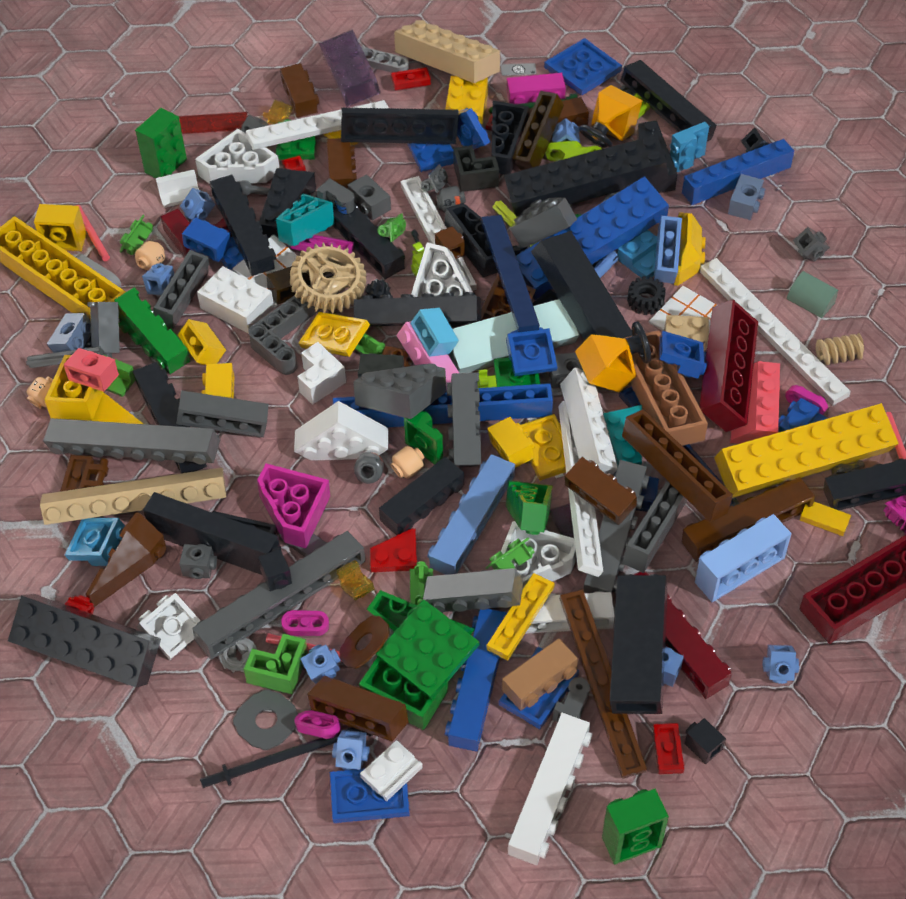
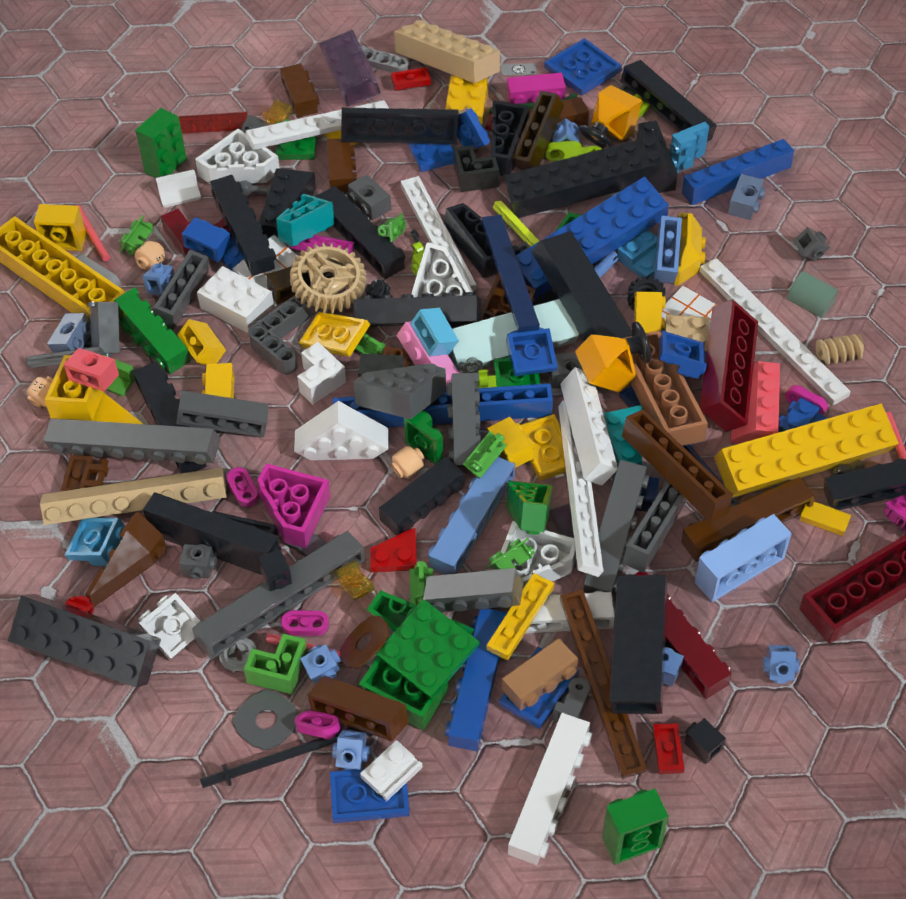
medium blue brick [180,188,216,221] -> none
red tile [282,156,306,171] -> none
dark grey leg [316,178,355,214] -> none
dark grey head [354,452,384,484] -> none
dark grey hinge [421,164,448,193] -> none
reddish brown brick [435,226,464,259] -> none
dark grey head [436,186,466,213] -> none
dark grey brick [510,198,577,249] -> none
reddish brown brick [564,457,637,525] -> none
black brick [741,127,772,153] -> none
none -> dark pink plate [227,467,259,507]
none -> clear smoke arm [458,357,483,373]
none -> bright green hinge [463,431,507,479]
none -> yellow brick [634,292,666,333]

